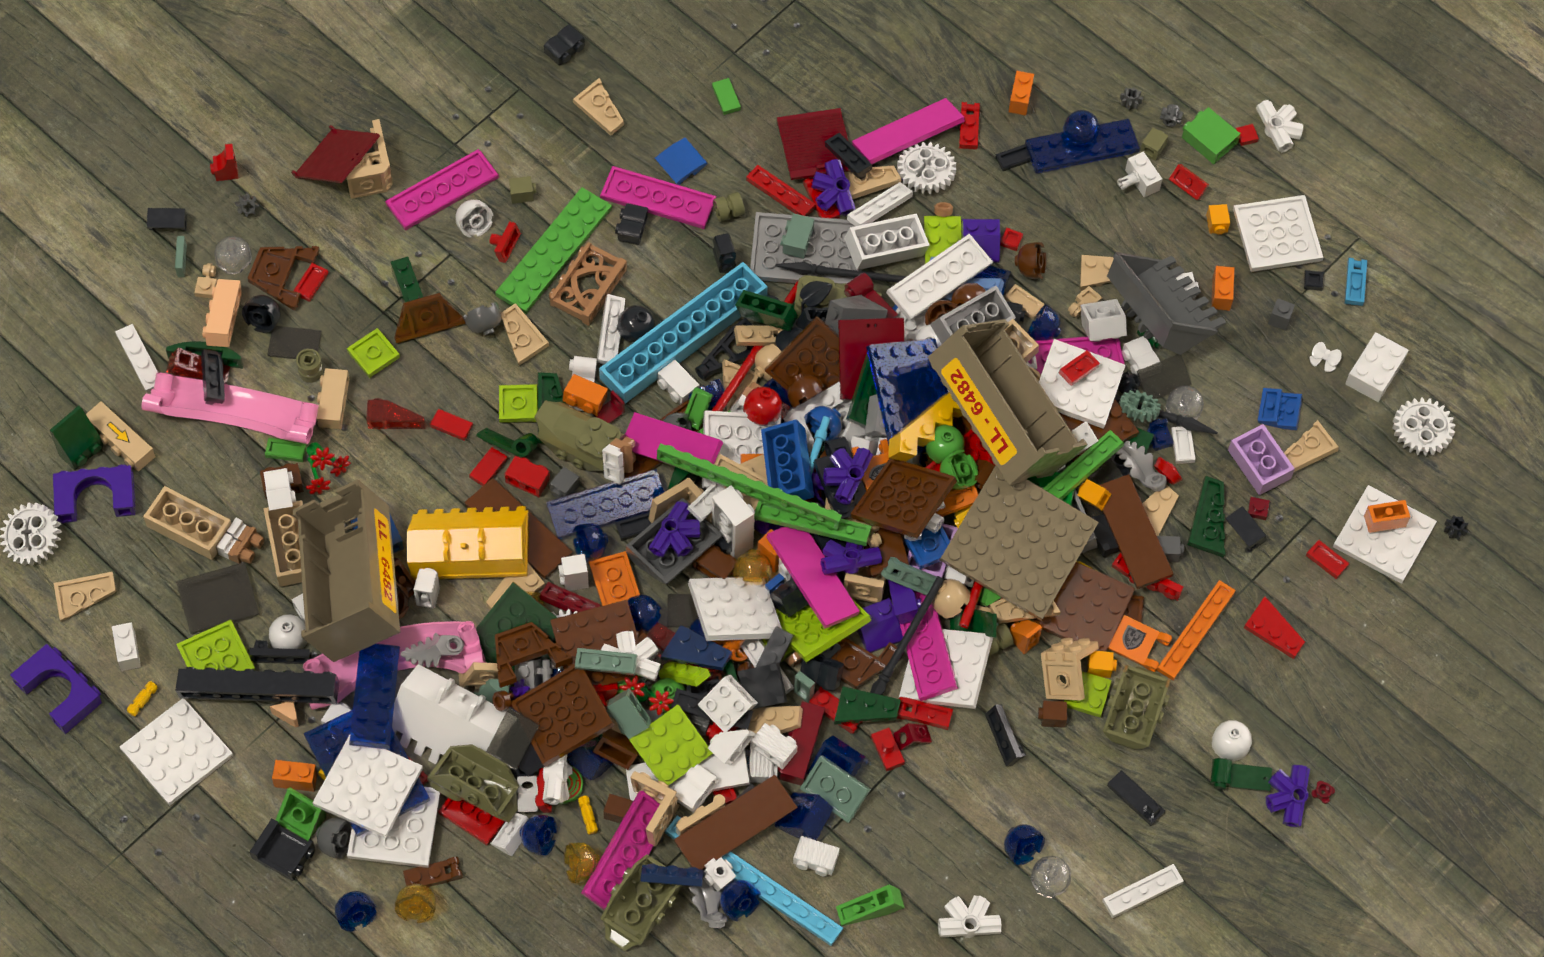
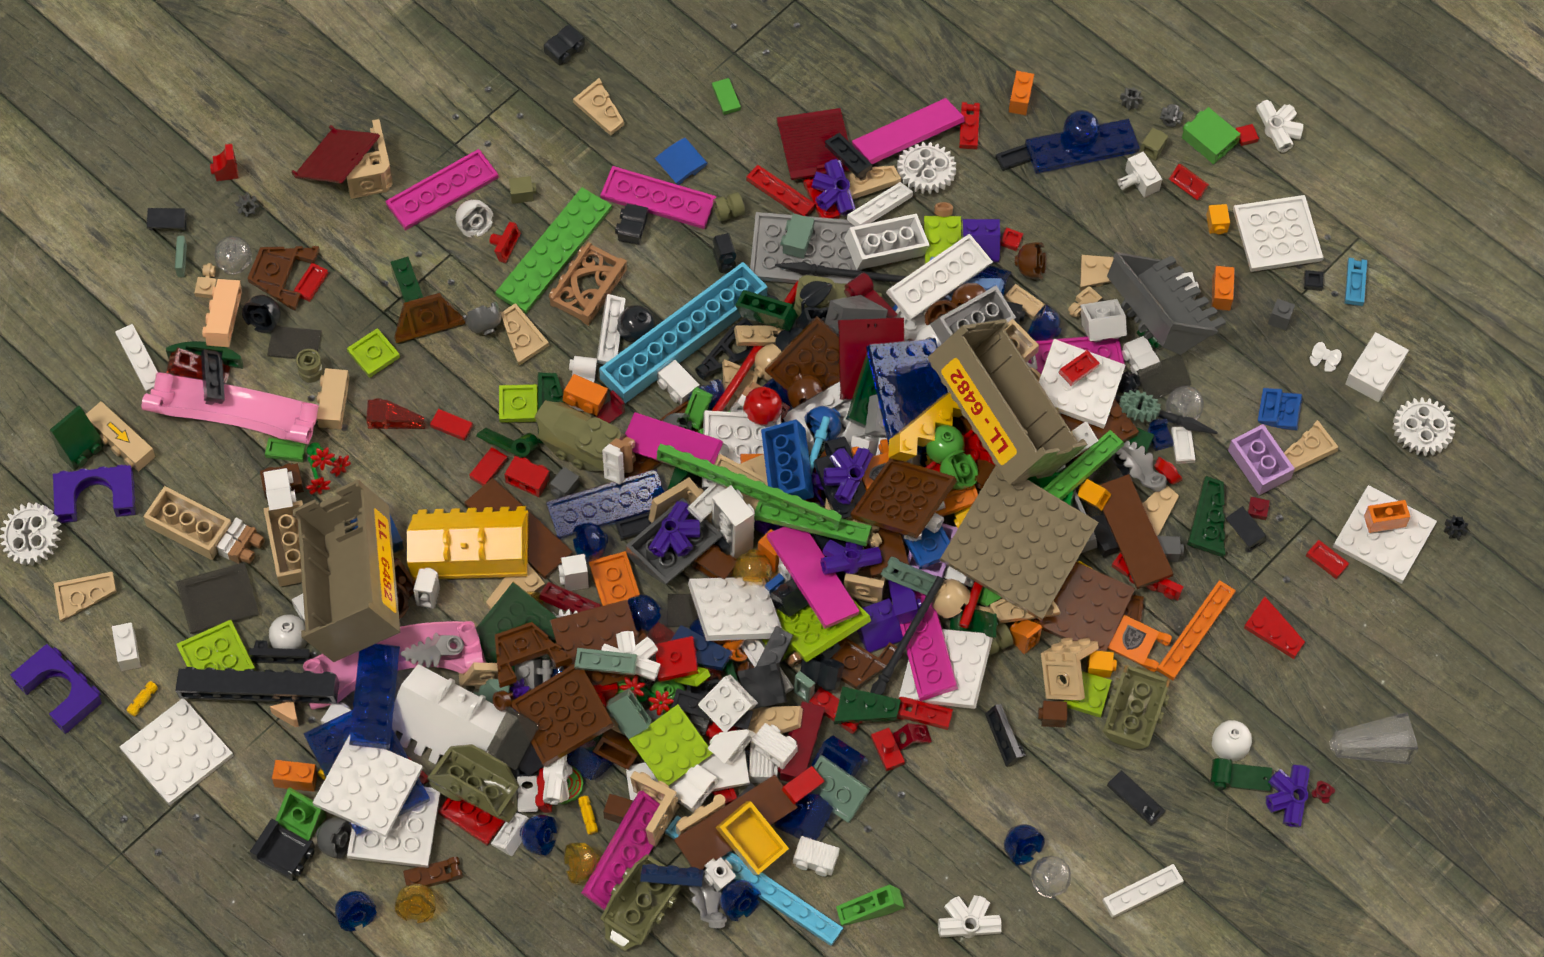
none -> red plate [655,636,698,682]
none -> yellow piece [715,801,789,875]
none -> red tile [781,766,824,804]
none -> clear slope [1330,712,1418,764]

